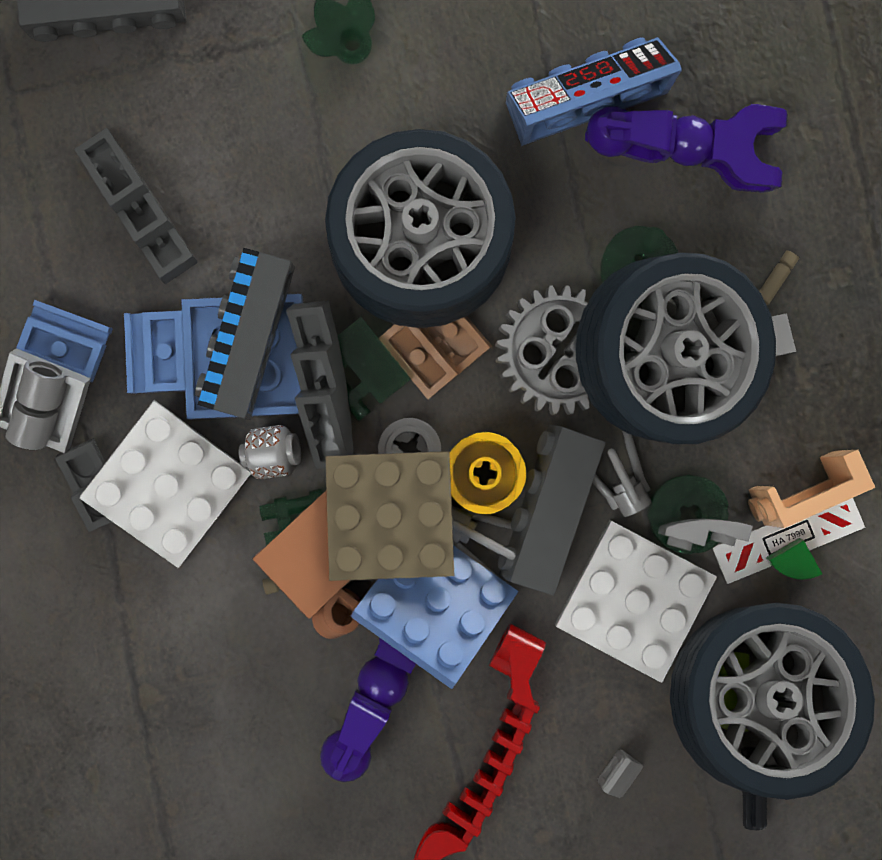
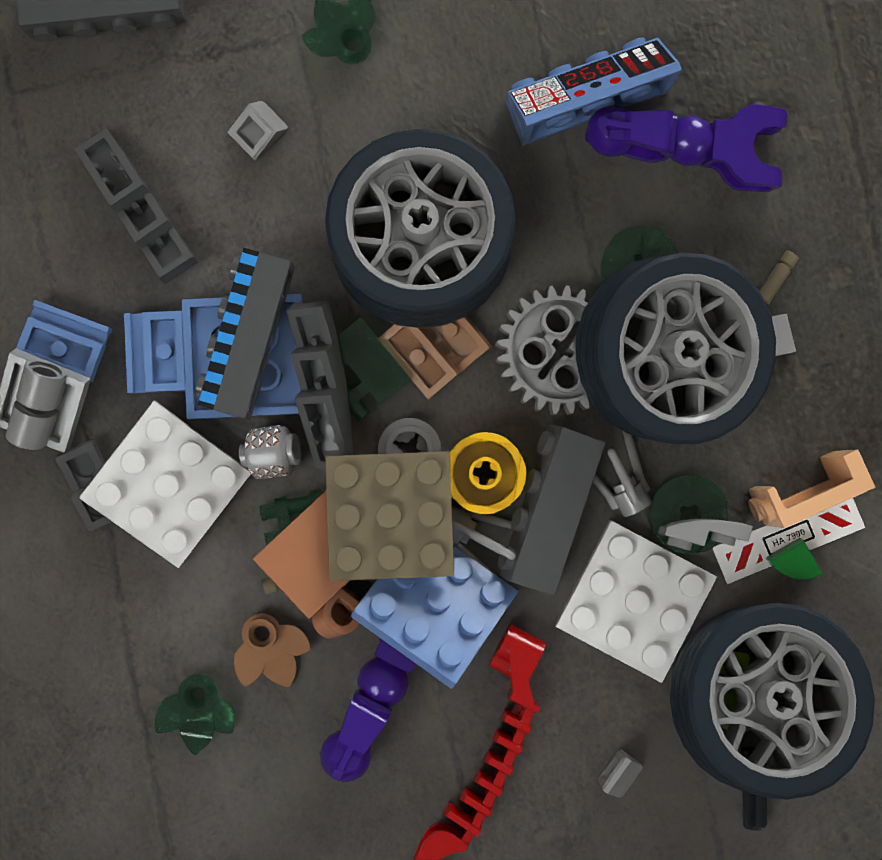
none -> clear green plate [155,674,235,755]
none -> light grey slope [227,101,288,160]
none -> medium nougat plate [234,613,311,687]

